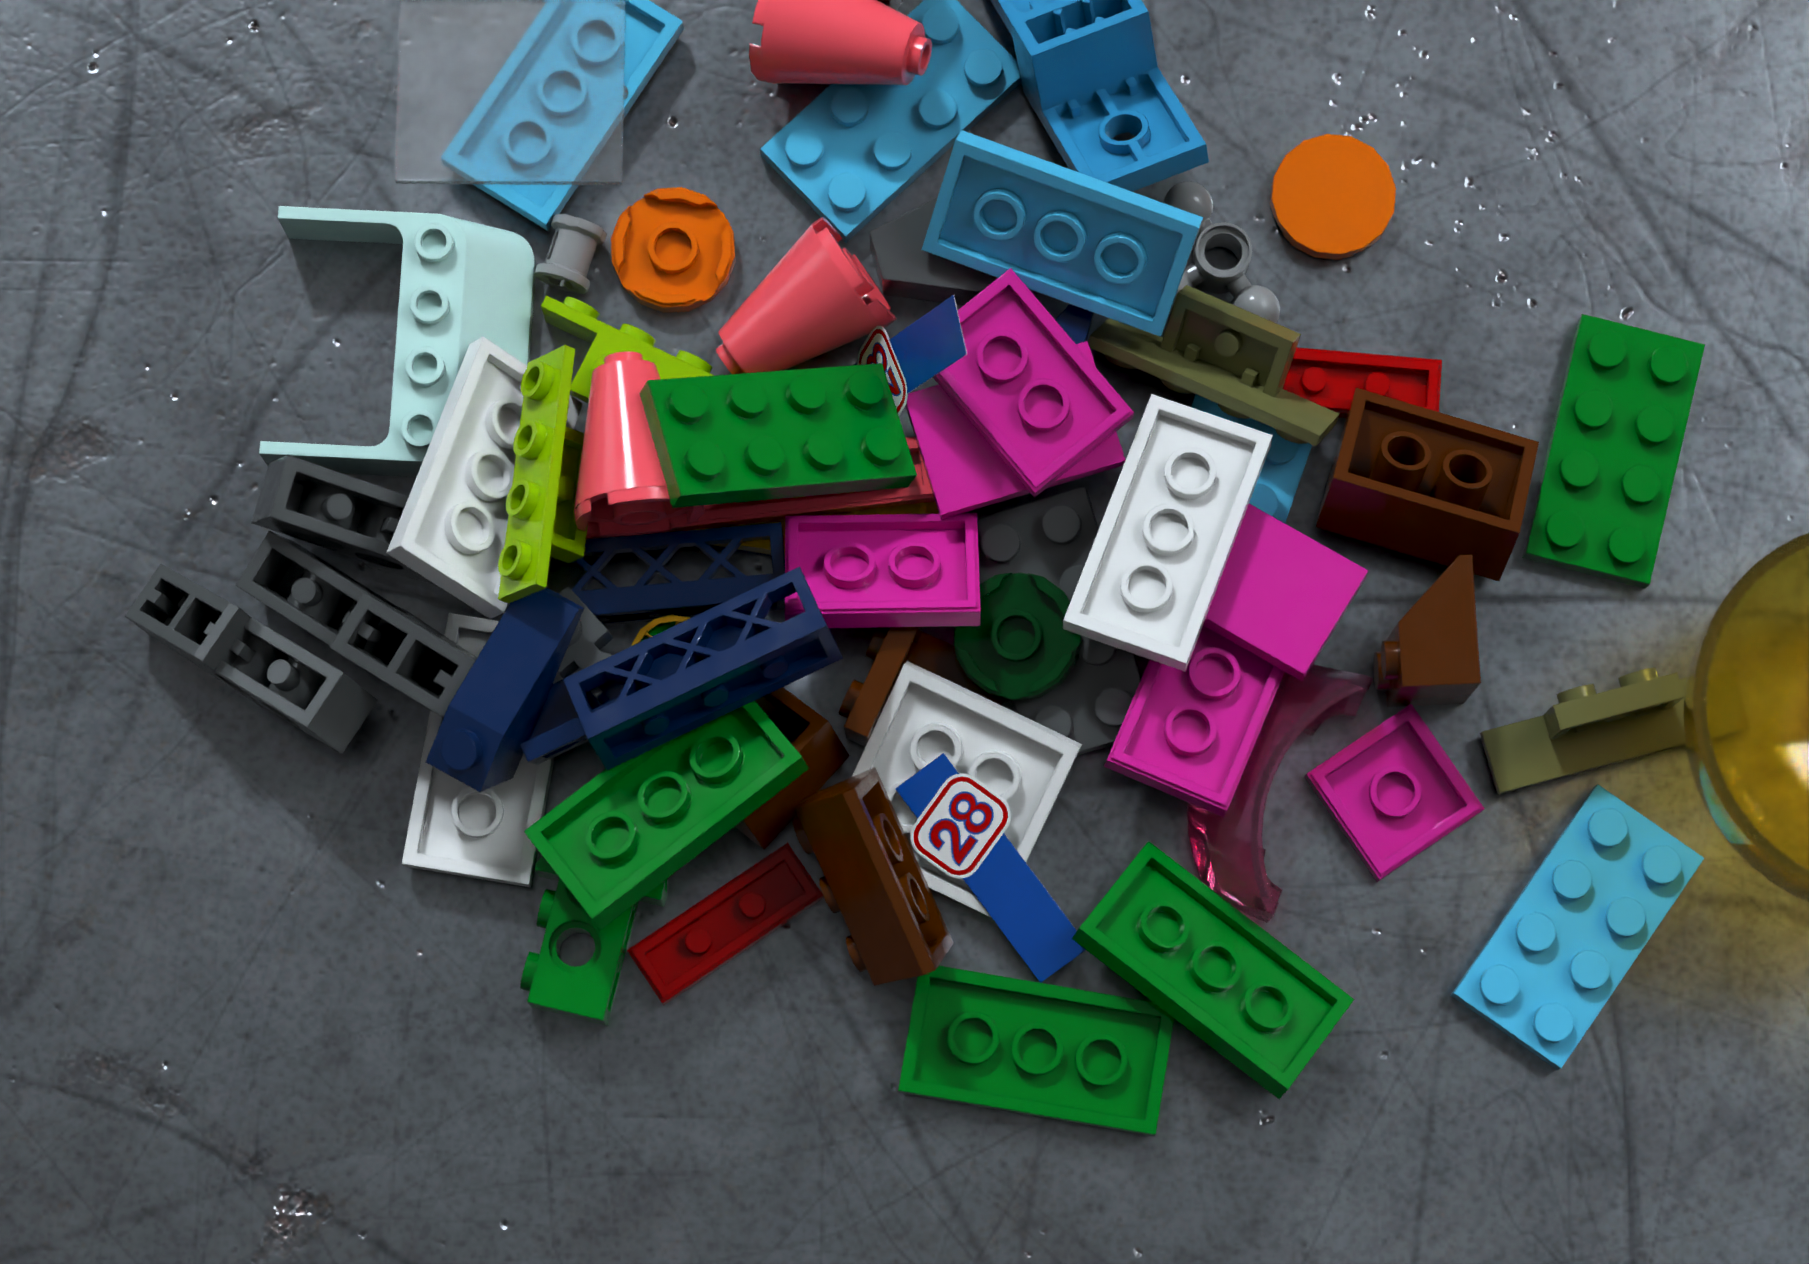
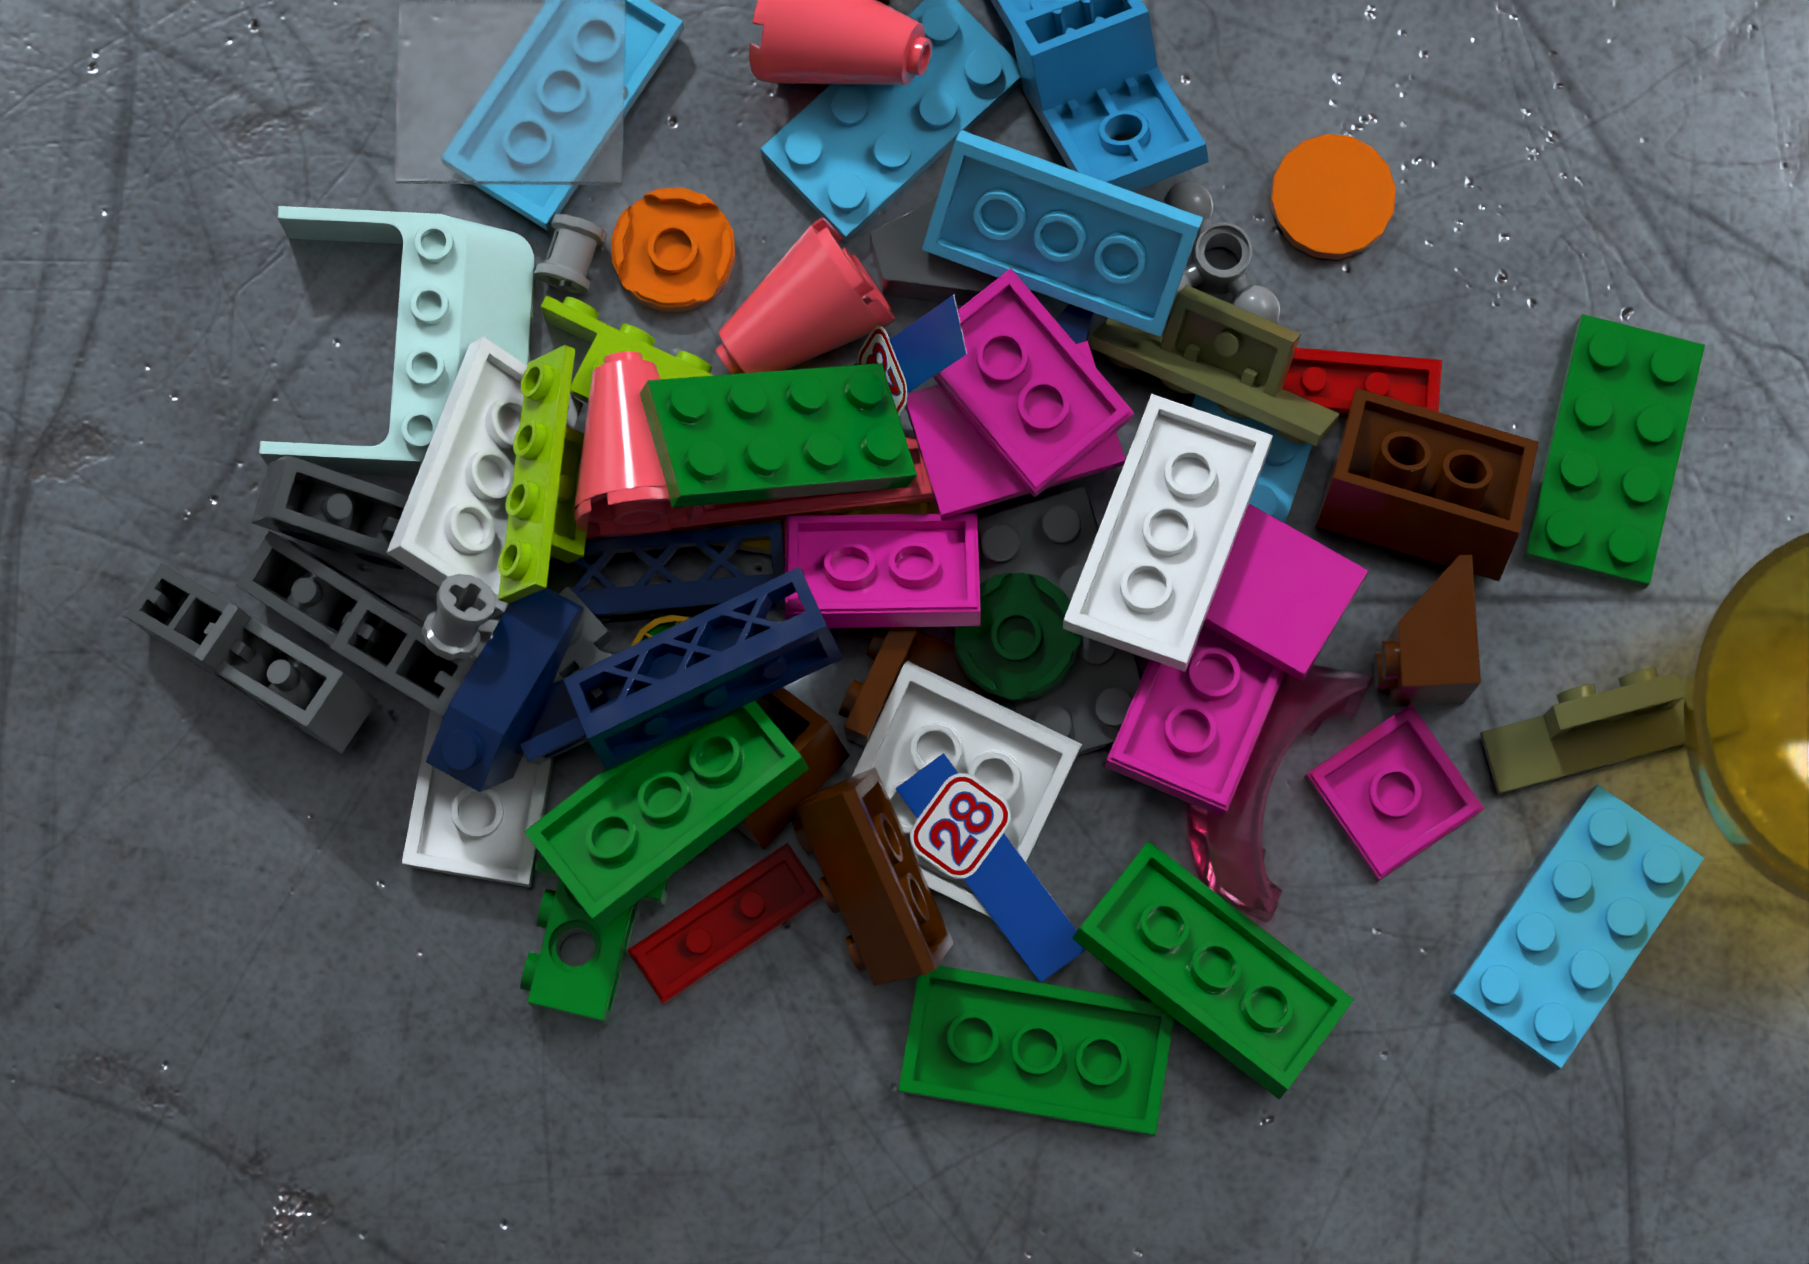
none -> light grey bush [421,574,496,660]

